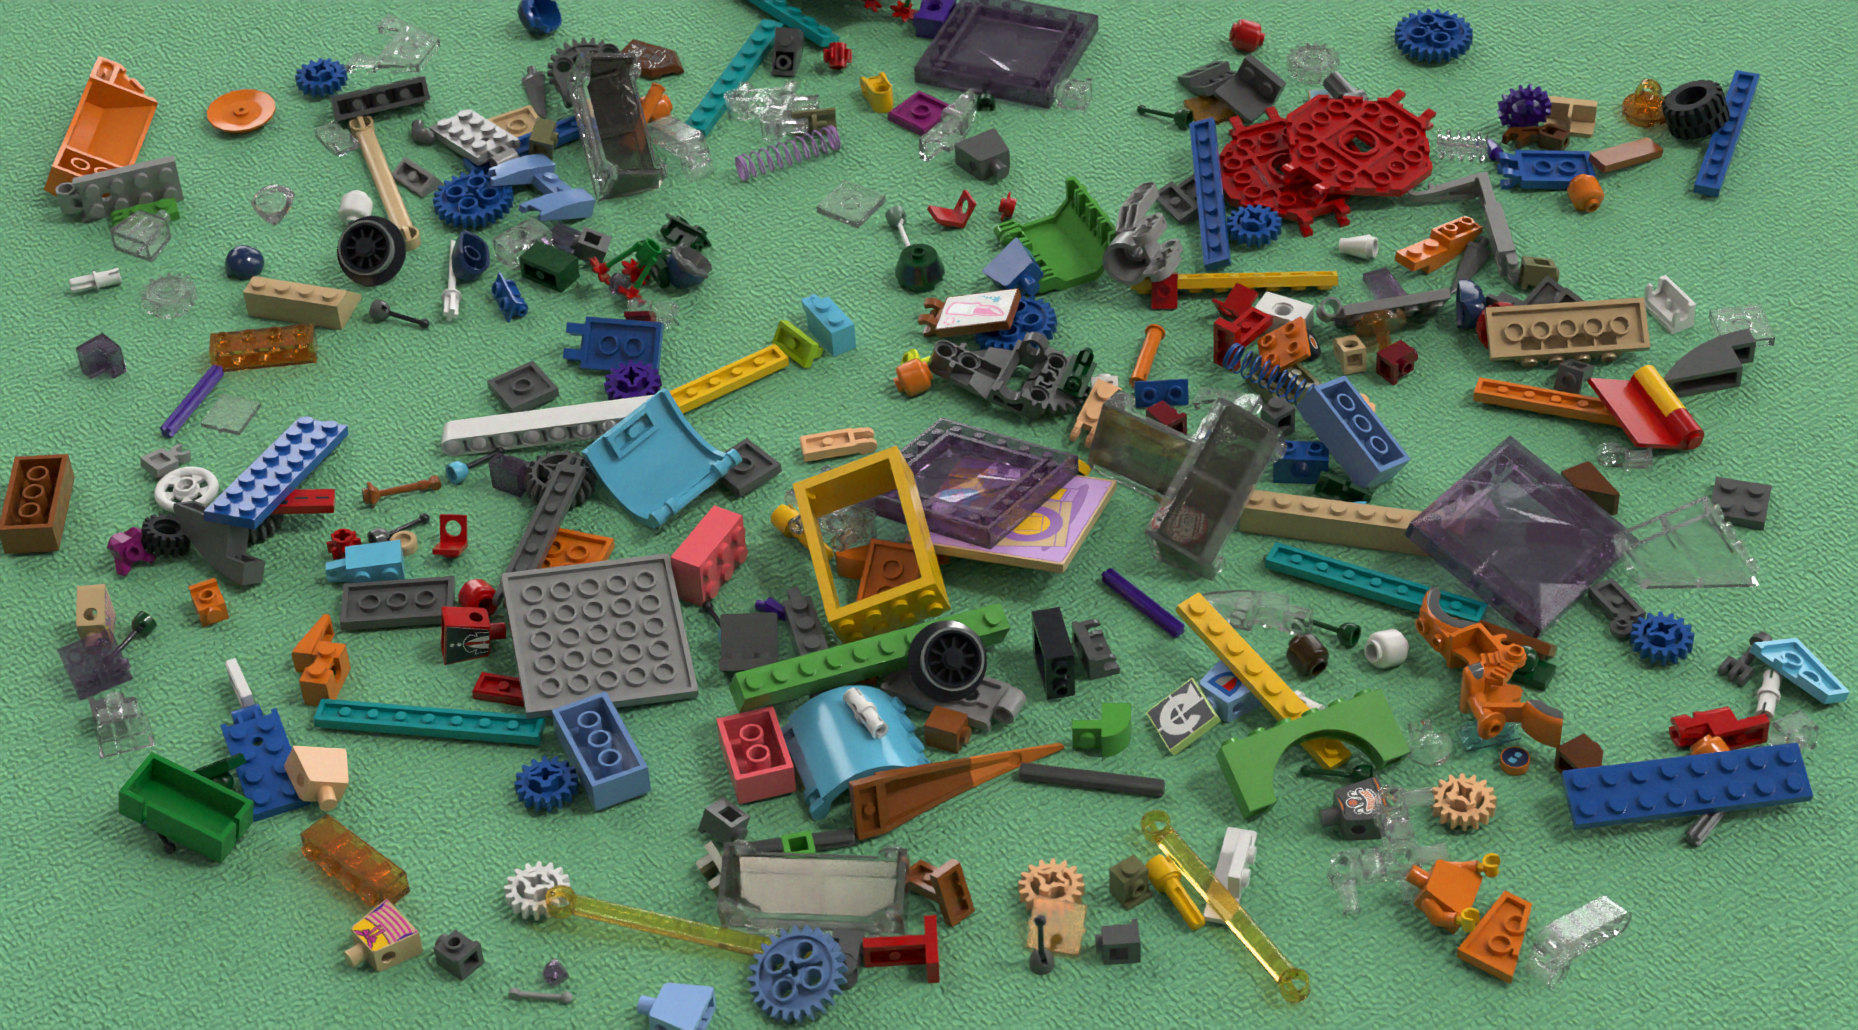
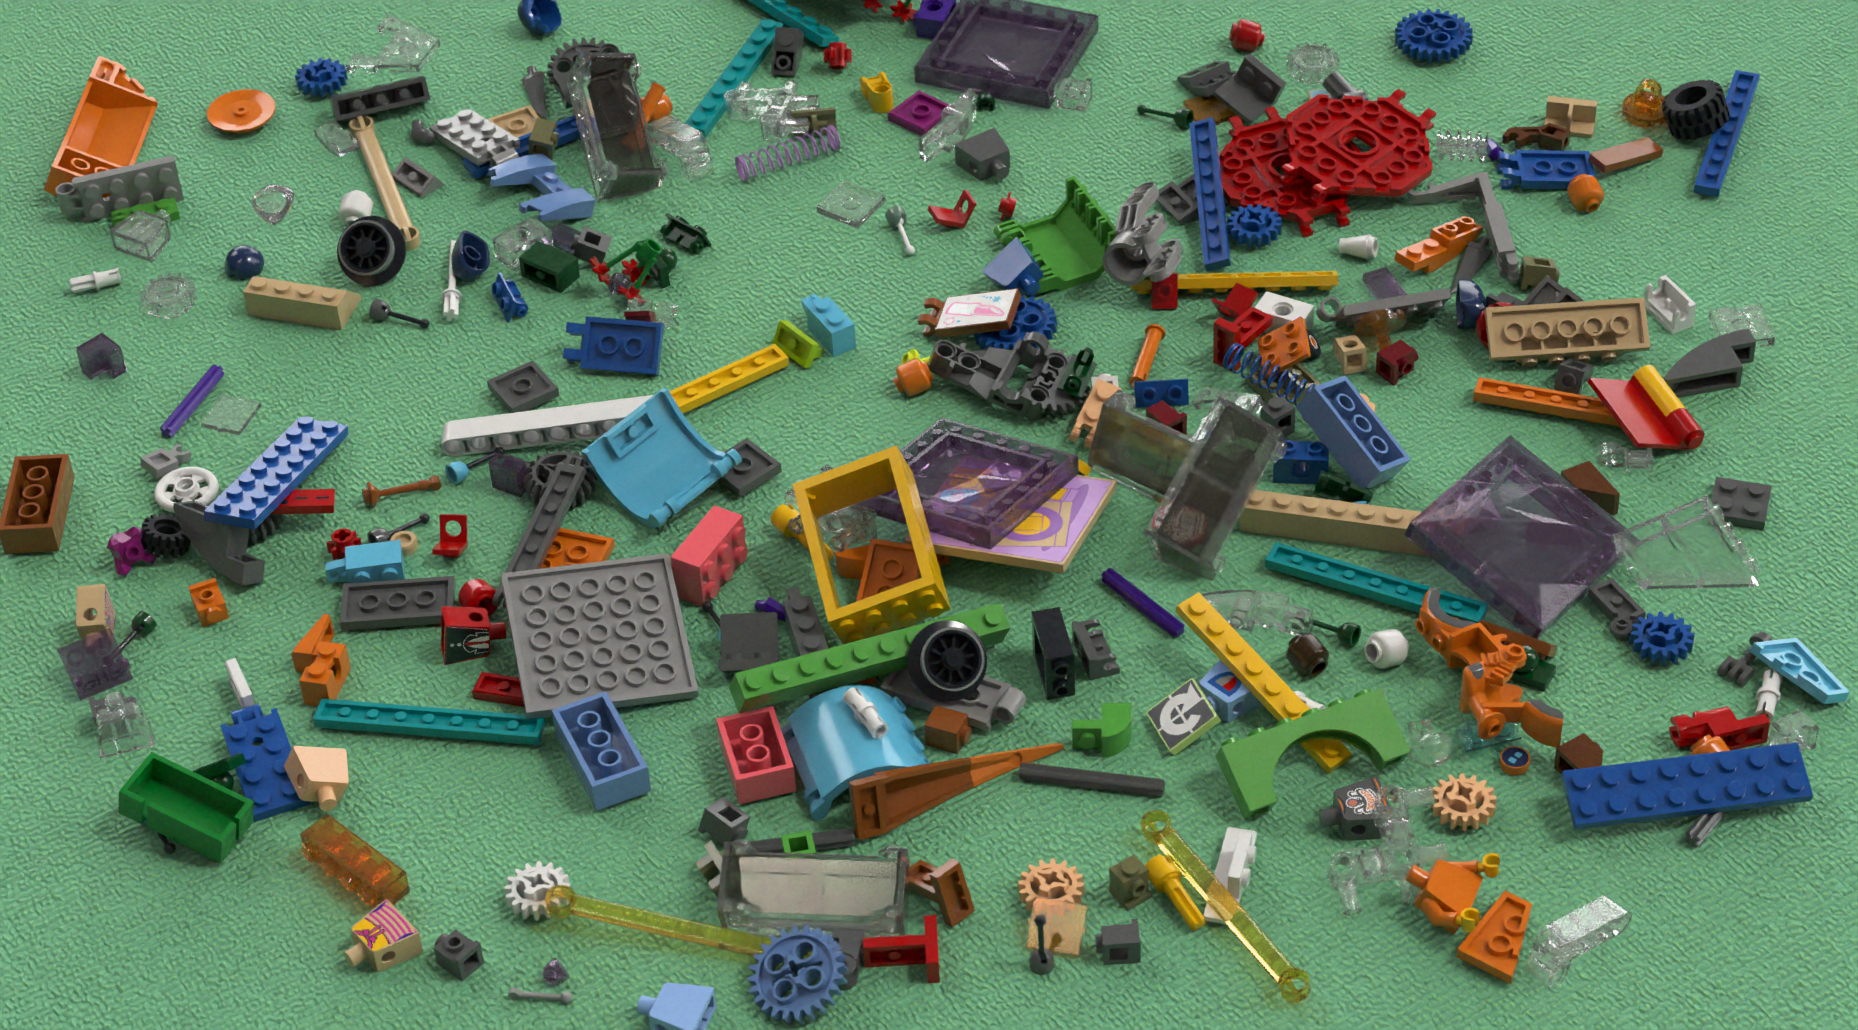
clear orange brick [209,323,318,372] -> none
blue gear [433,171,514,229] -> none
blue gear [514,756,579,812] -> none
dark purple gear [604,360,662,401] -> none
reddish brown tile [621,39,684,80] -> none
hair [667,243,712,288] -> none
light nougat hinge [799,427,878,462] -> none
dark green cone [895,244,945,293] -> none
dark green hinge [1300,764,1373,784] -> none
dark purple gear [1497,84,1552,129] -> none

